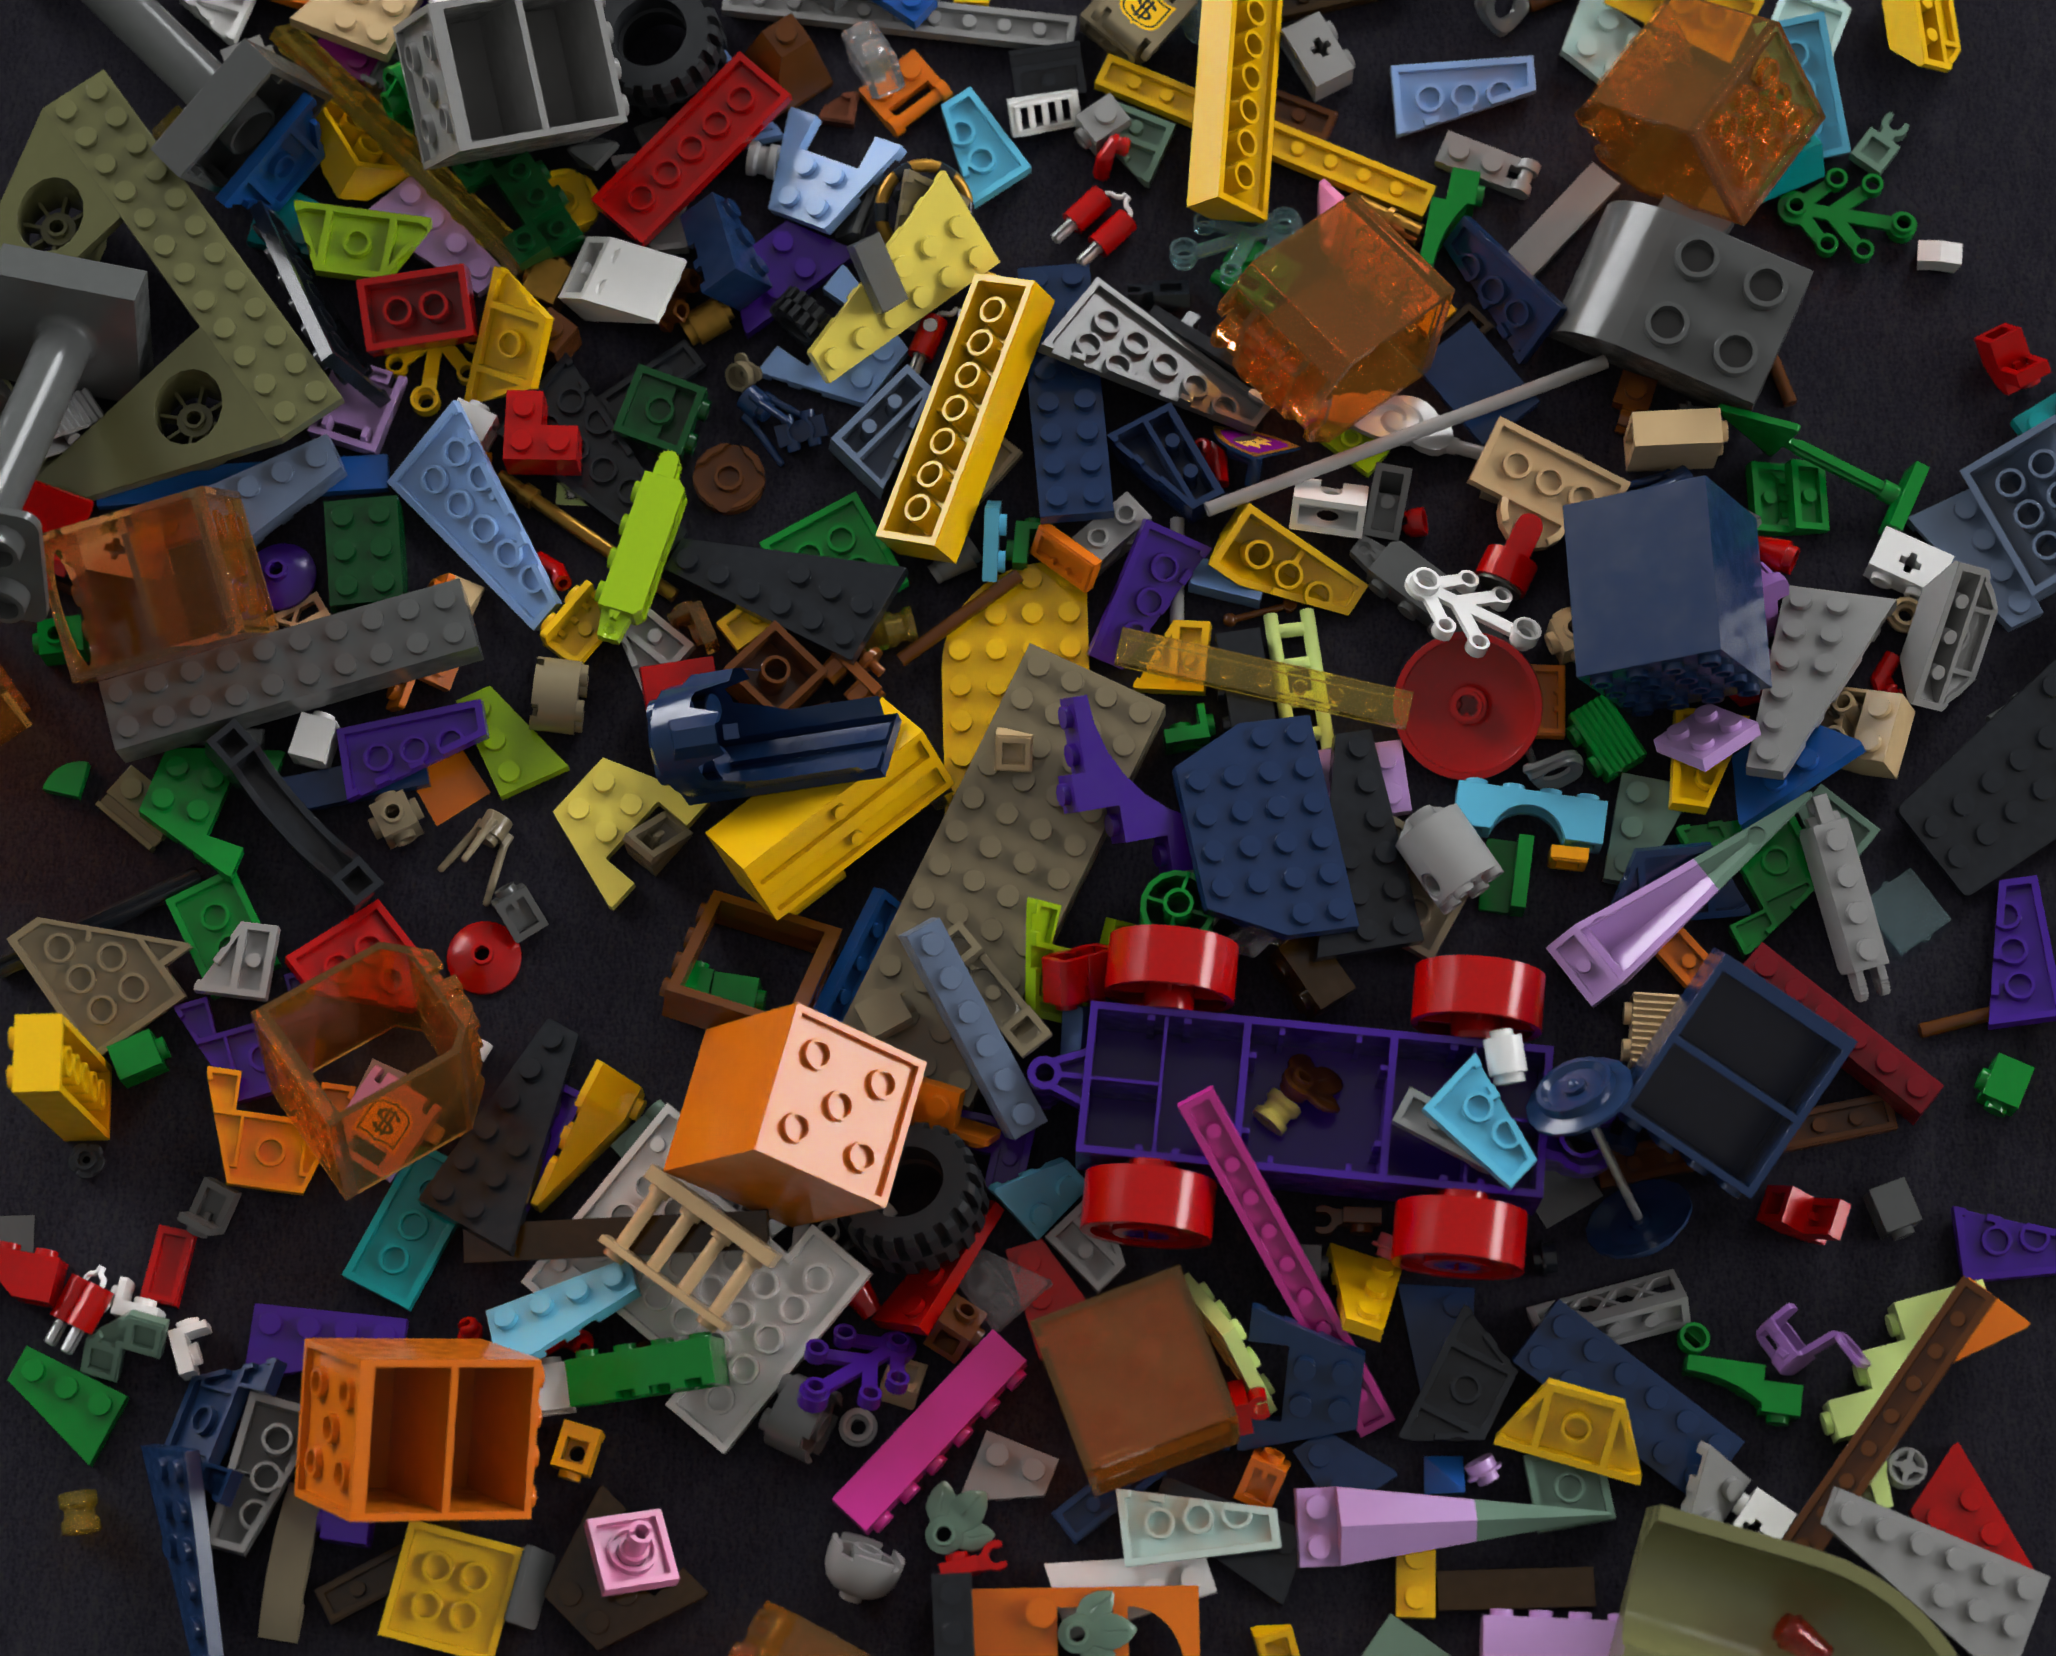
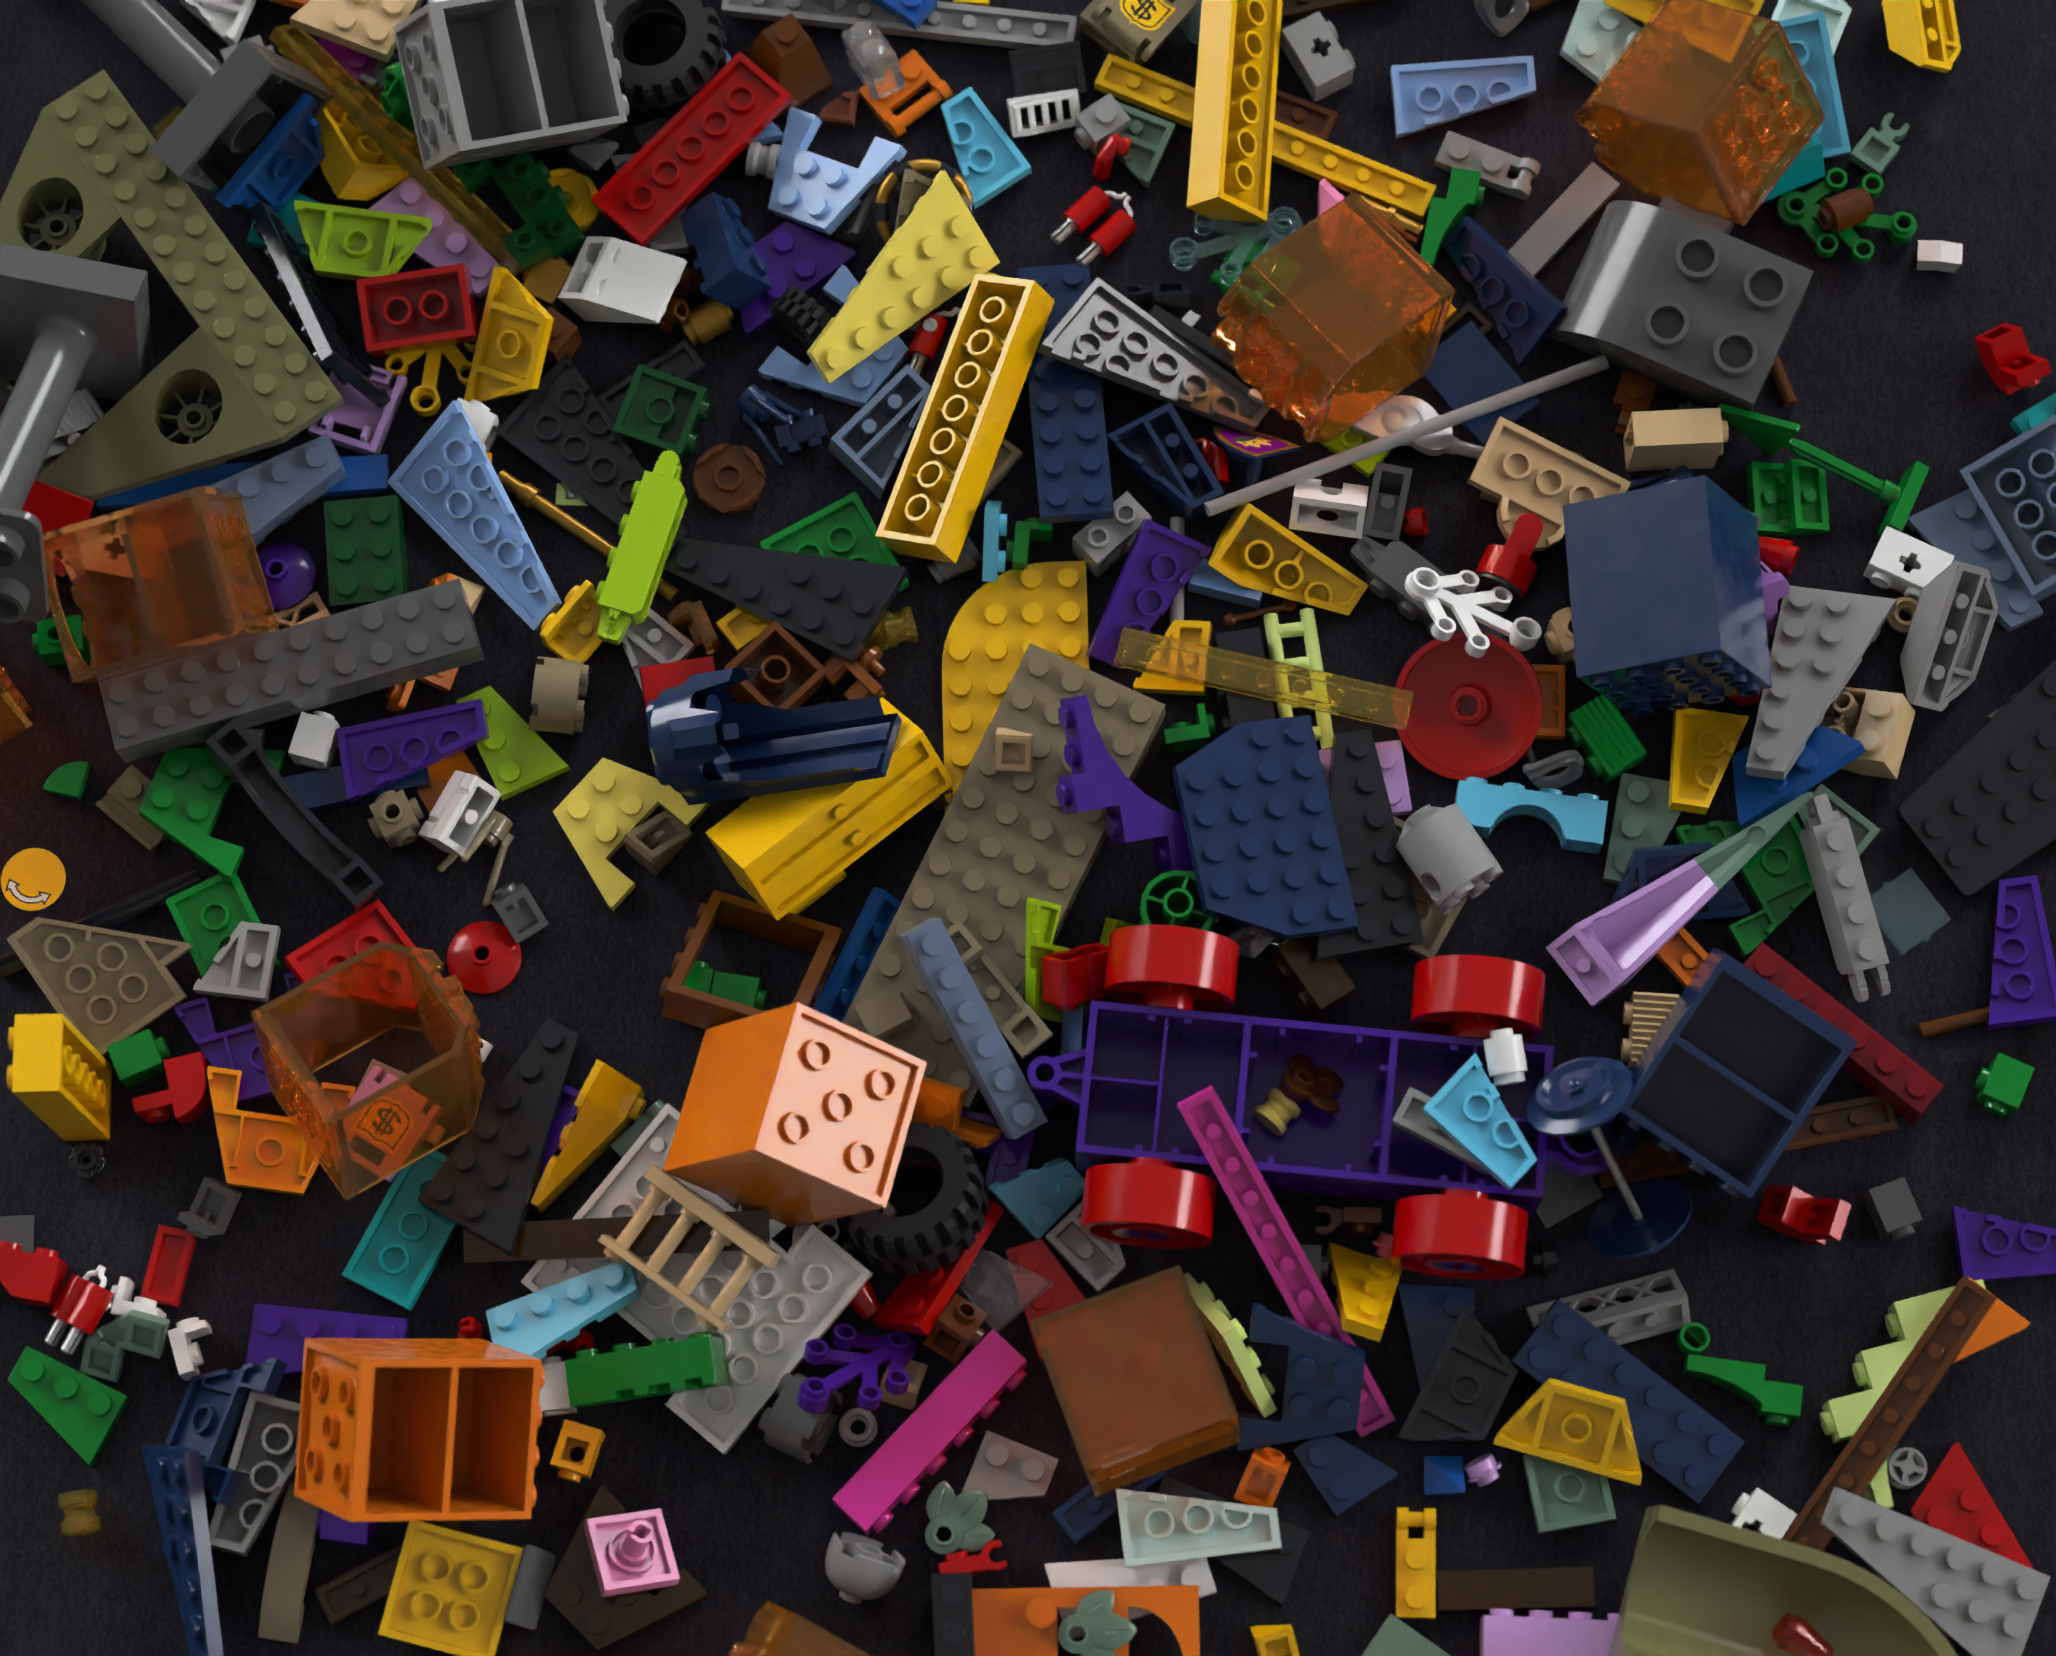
red brick [503,390,583,476] -> none
red arm [536,551,572,591] -> none
dark tan plate [725,352,763,393] -> none
dark grey slope [846,232,908,314] -> none
reddish brown bar [896,569,1024,667] -> none
orange plate [1029,524,1103,593] -> none
red tile [1227,1379,1270,1436] -> none
lavender plate [1294,1487,1612,1568] -> none
green panel [1478,834,1535,917] -> none
light orange tile [1547,844,1589,872] -> none
lavender plate [1653,704,1761,772] -> none
light grey wing [1680,1440,1751,1522] -> none
medium lavender piece [1756,1303,1871,1375] -> none
red arm [1870,651,1903,694] -> none
none -> yellow sticker [1,848,66,911]
none -> red brick [132,1051,211,1126]
none -> white brick [418,770,502,857]
none -> reddish brown brick [1817,188,1874,234]

